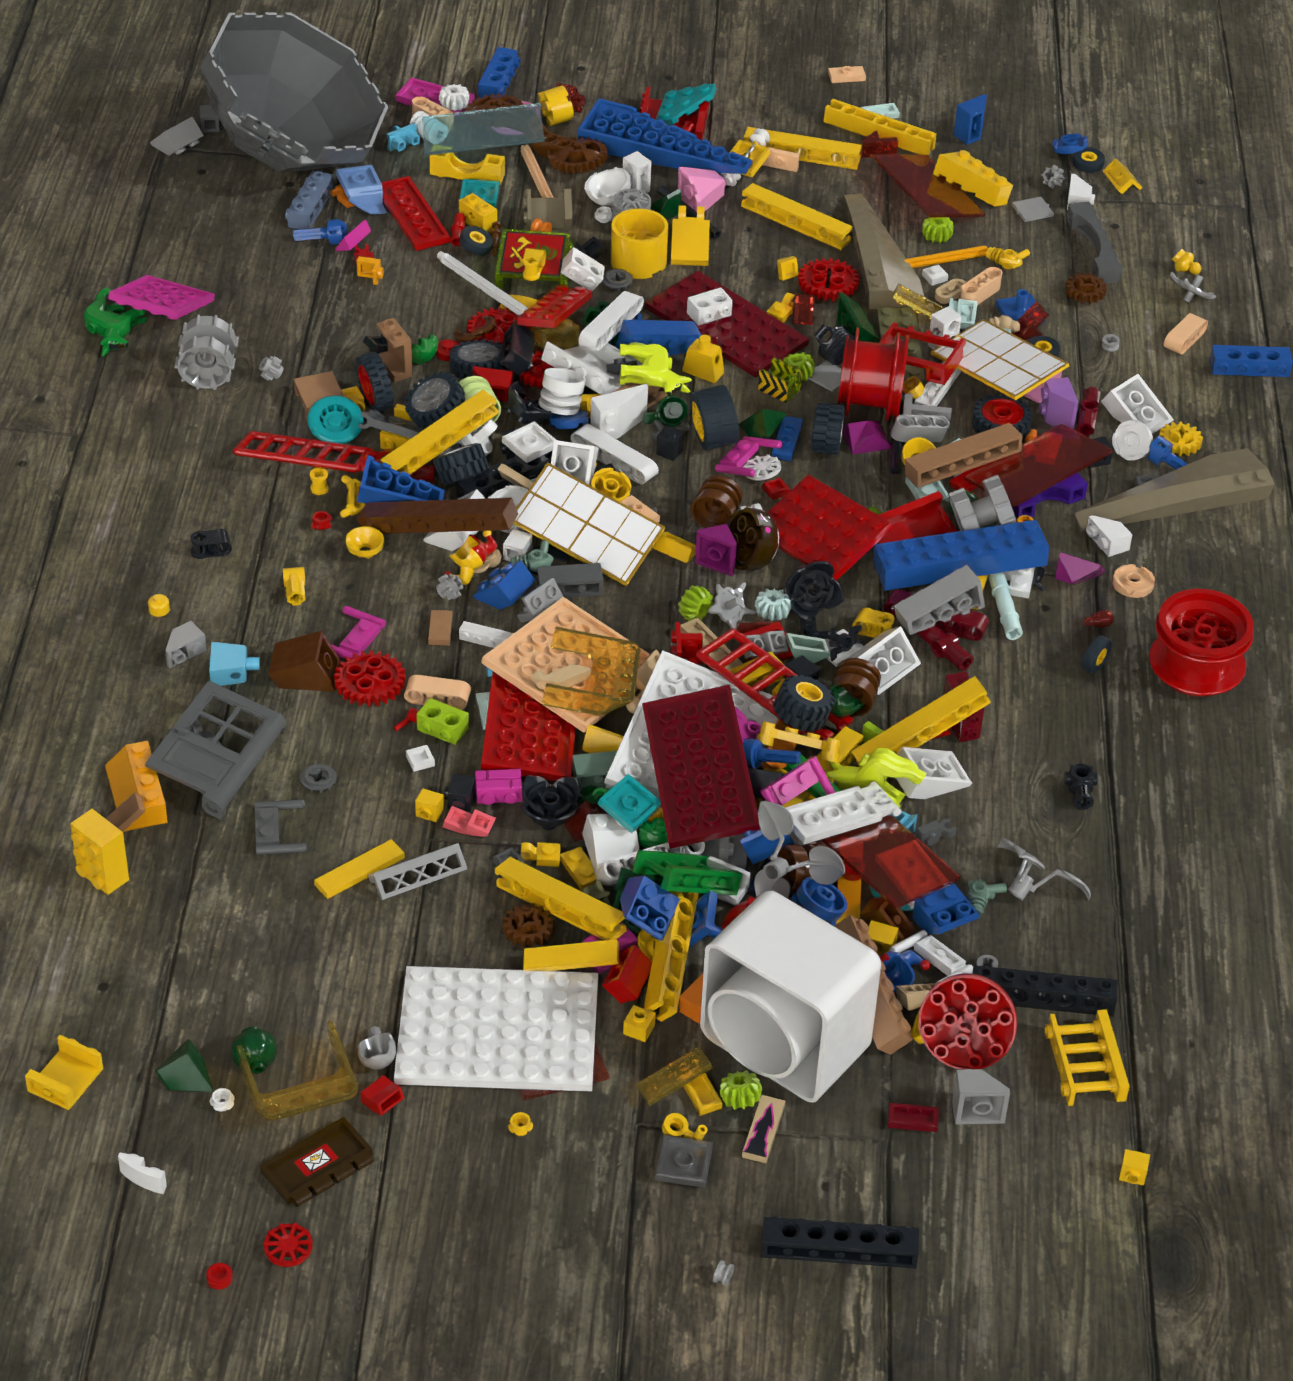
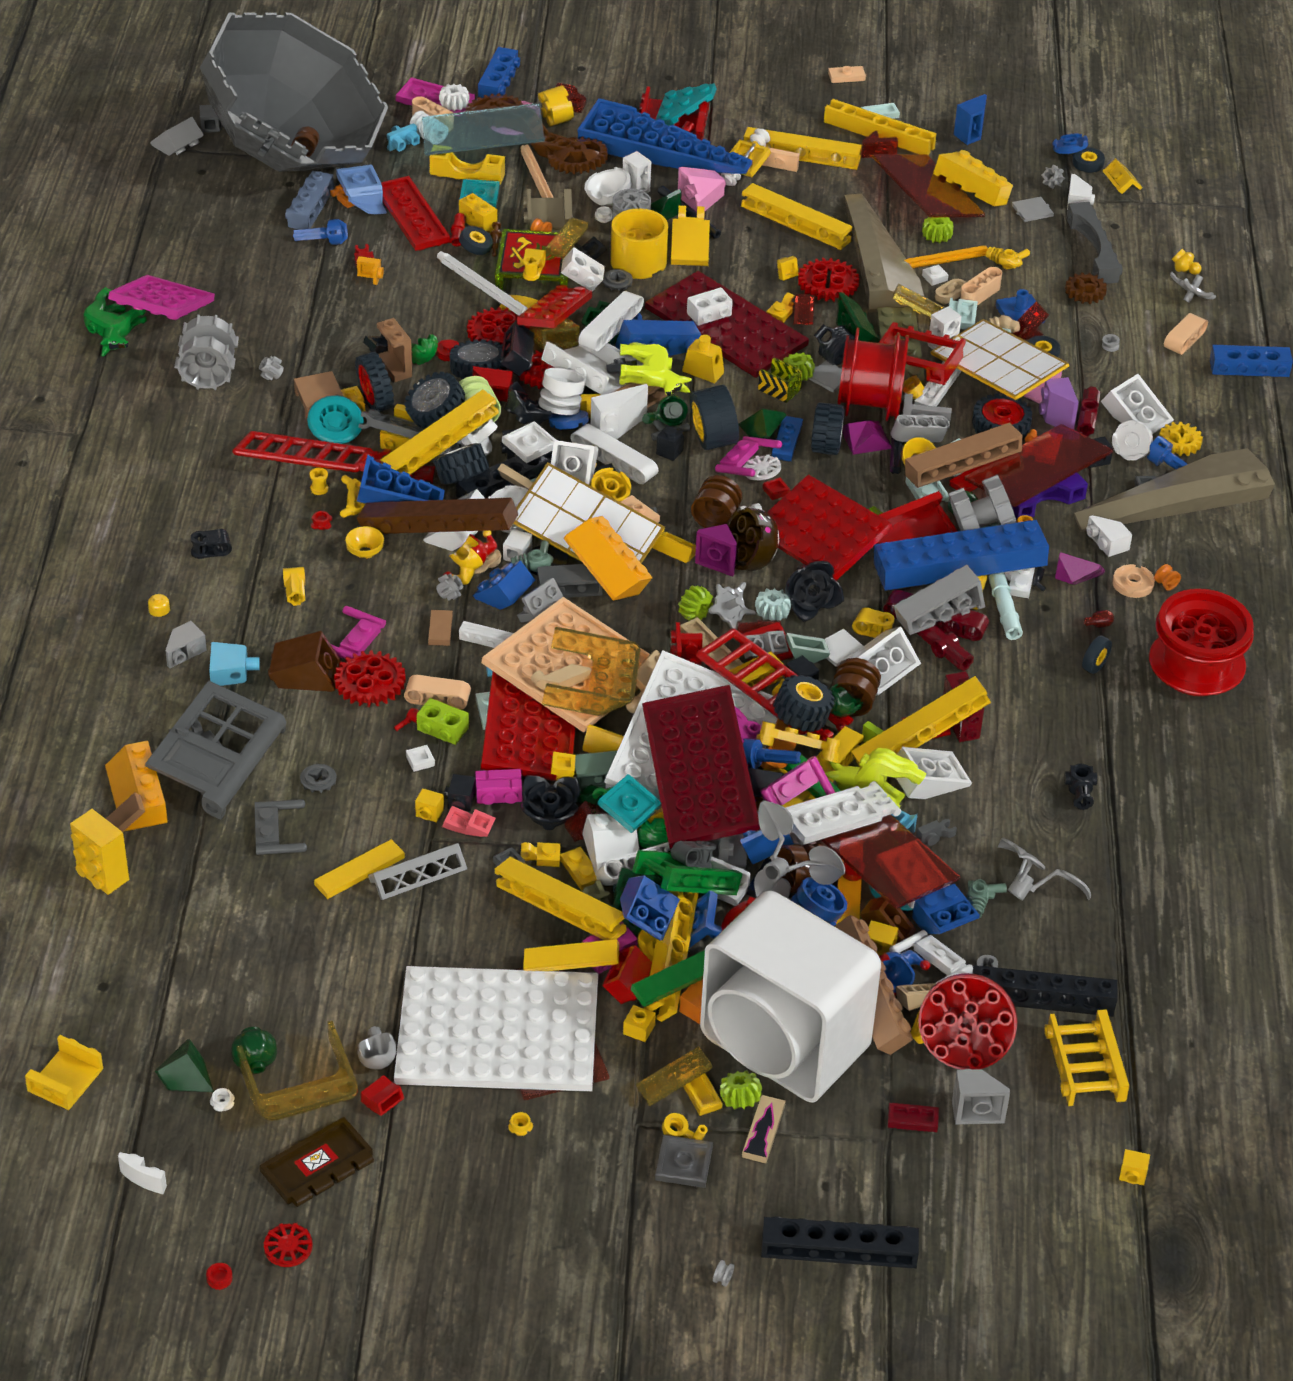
dark pink slope [336,220,371,251] -> none
reddish brown piece [454,316,495,342] -> none
reddish brown gear [503,903,554,949] -> none
black piece [800,616,863,661] -> none
none -> reddish brown wheel [291,126,319,157]
none -> clear yellow plate [546,217,588,258]
none -> yellow tile [551,752,576,780]
none -> light orange slope [563,516,652,601]
none -> green tile [631,950,705,1007]
none -> dark grey piece [671,841,716,868]
none -> orange wheel [1154,564,1181,591]

